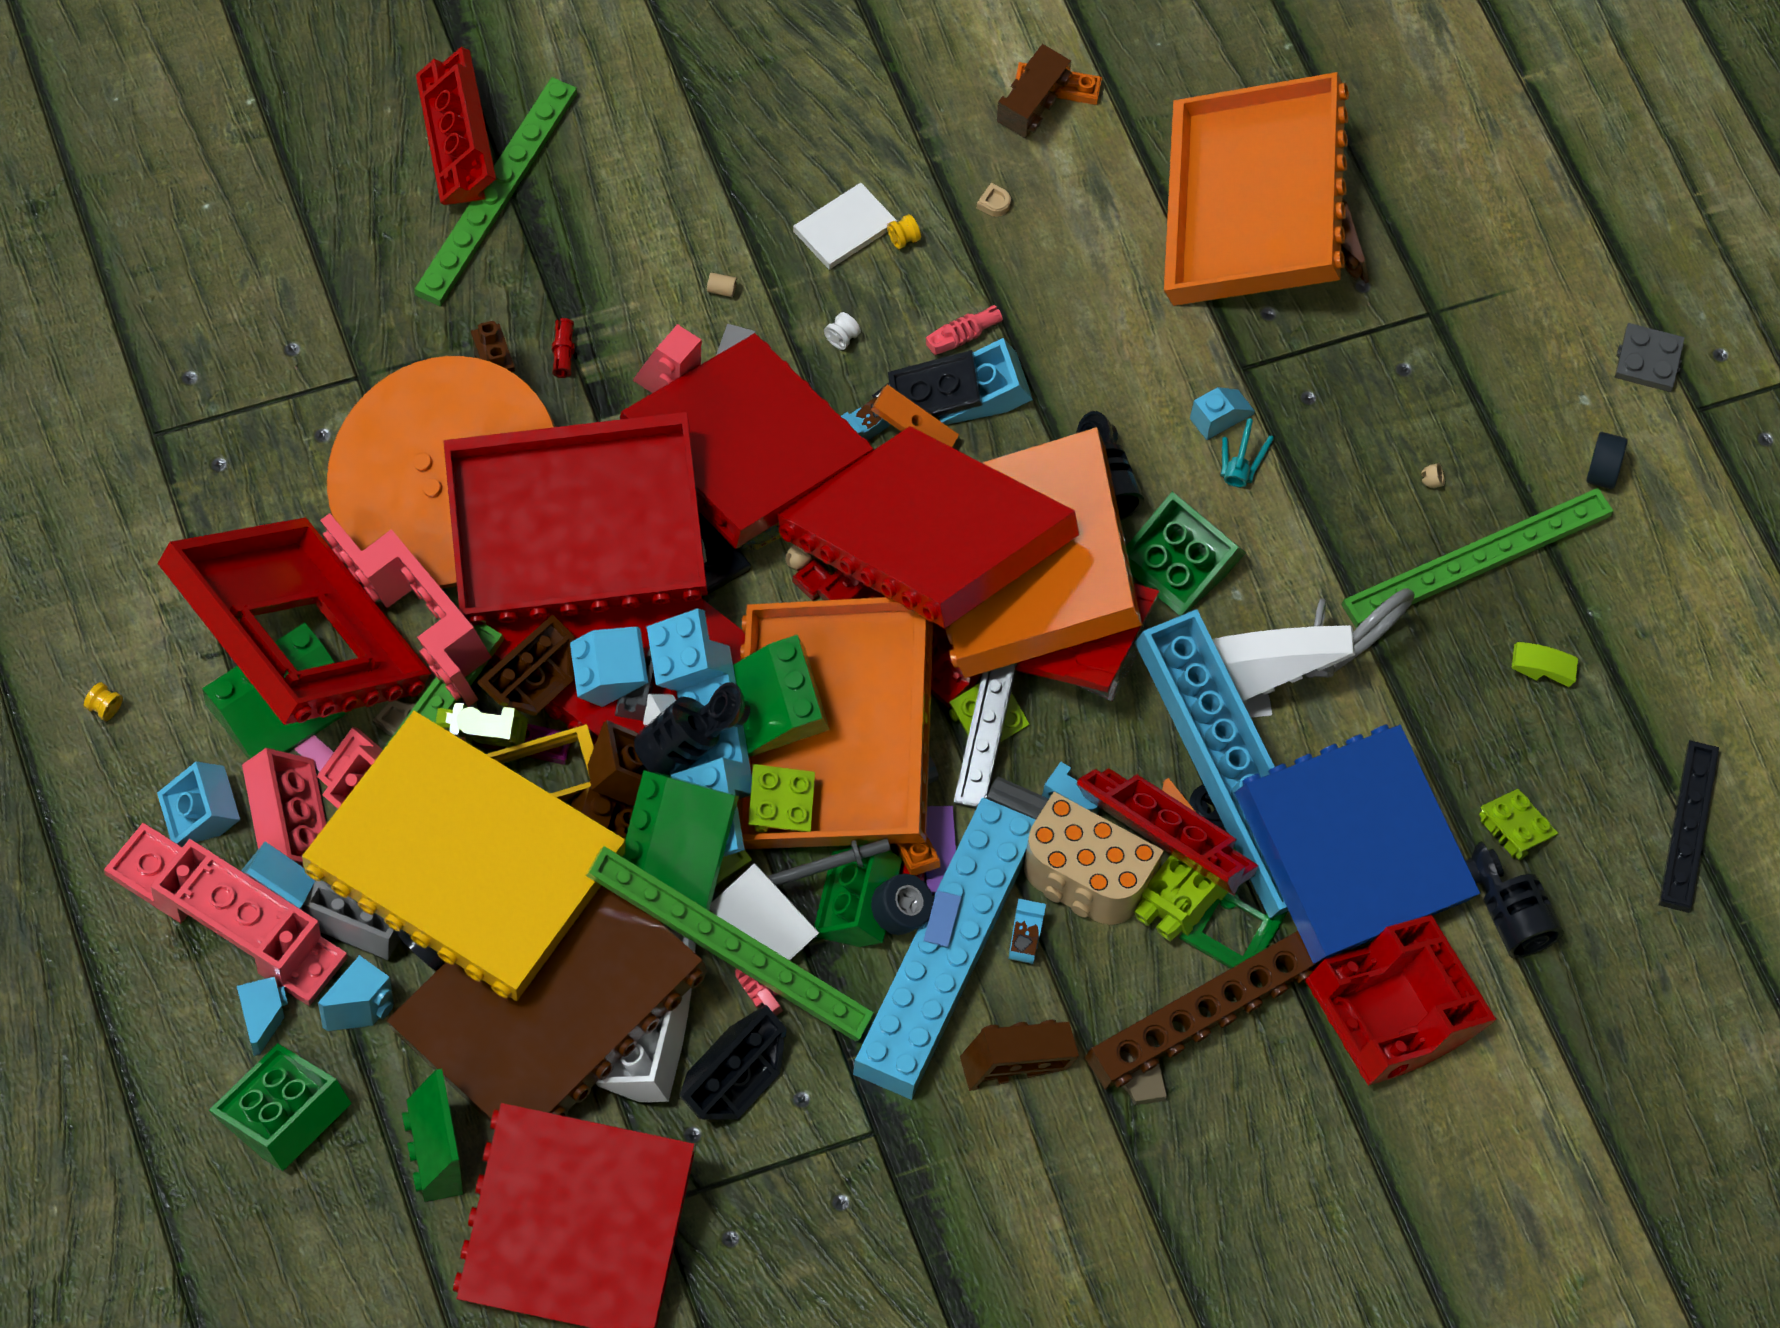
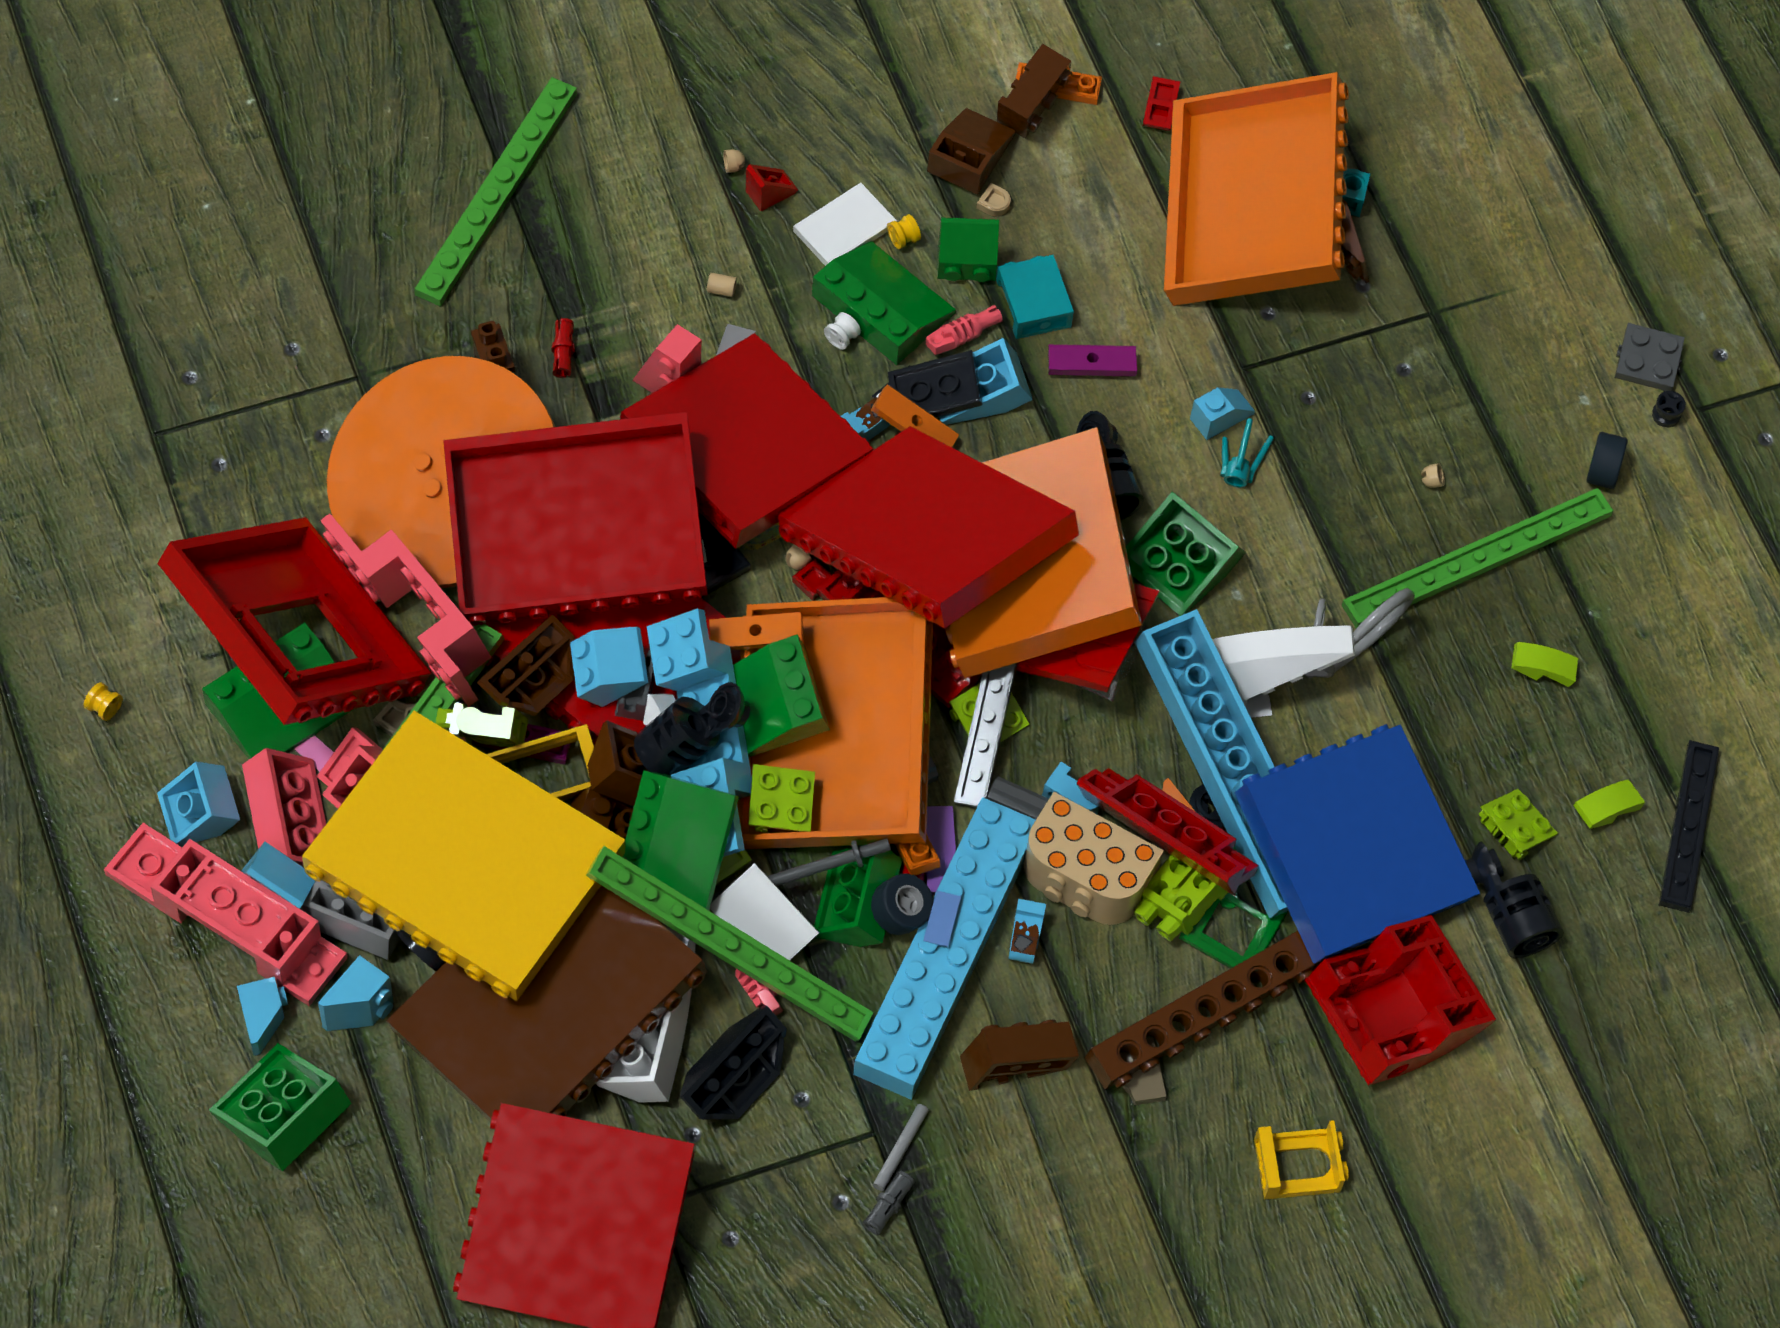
green slope [402,1068,463,1202] -> none
red slope [416,46,496,205] -> none
none -> orange tile [709,612,803,651]
none -> tan hinge [723,149,745,173]
none -> red slope [745,164,798,211]
none -> green slope [812,241,956,365]
none -> dark grey pin [862,1171,915,1235]
none -> light grey bar [873,1104,929,1191]
none -> reddish brown slope [927,108,1016,195]
none -> green slope [937,217,999,282]
none -> teal panel [996,255,1074,339]
none -> magenta tile [1048,344,1137,376]
none -> red slope [1142,76,1180,131]
none -> yellow panel [1254,1120,1349,1200]
none -> teal brick [1343,168,1370,217]
none -> lime slope [1573,779,1646,829]
none -> black wheel [1652,391,1686,428]

